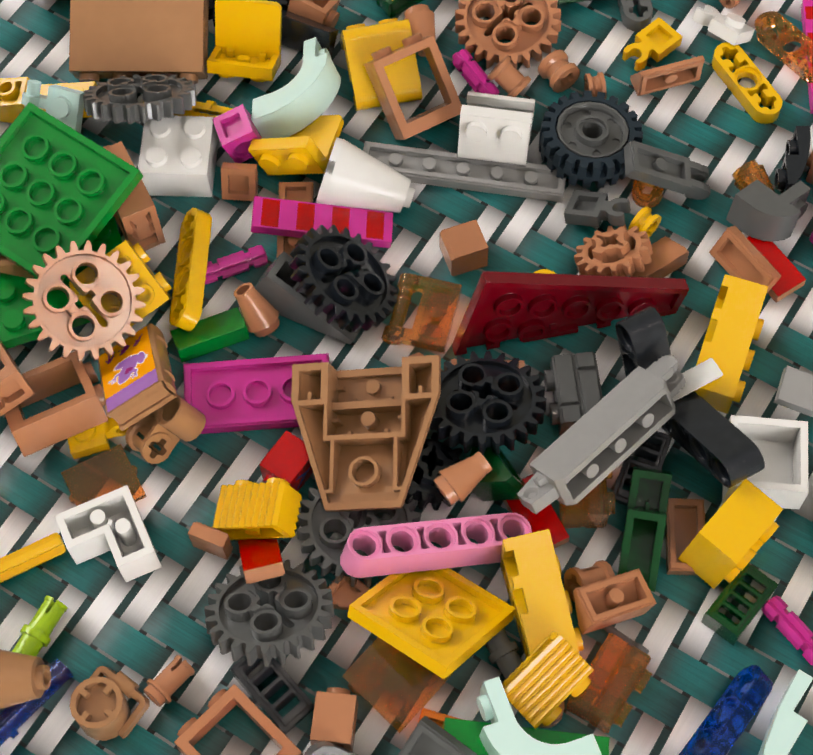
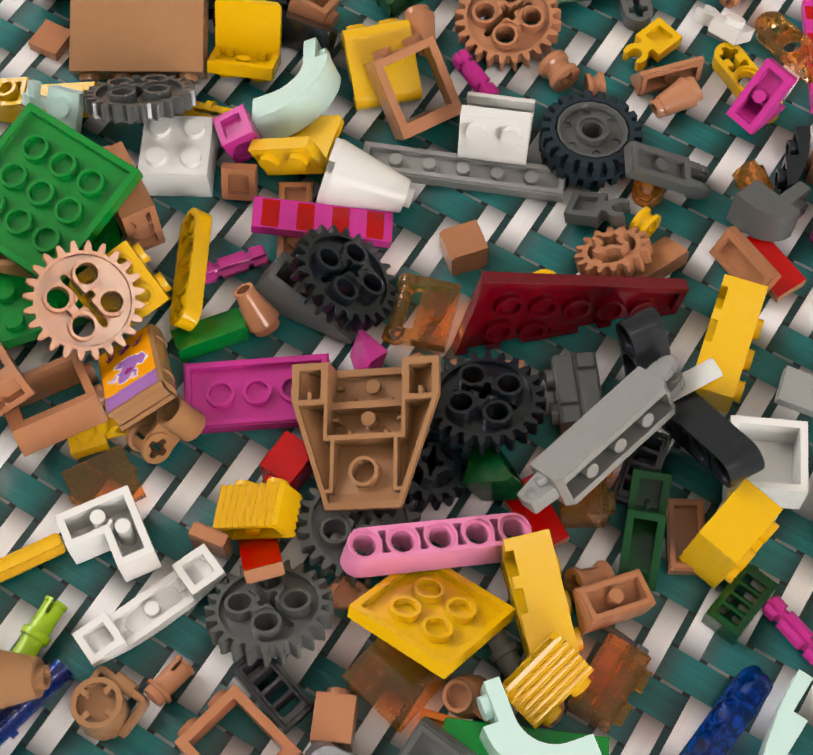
nougat cone [433,451,493,505] -> none
nougat bush [487,55,531,97] -> none
none -> nougat tile [28,19,70,61]
none -> white slope [72,543,226,667]
none -> dark pink slope [350,329,388,370]
none -> nougat piece [442,674,491,723]
none -> nougat cone [650,76,703,119]
none -> dark pink slope [726,58,798,135]

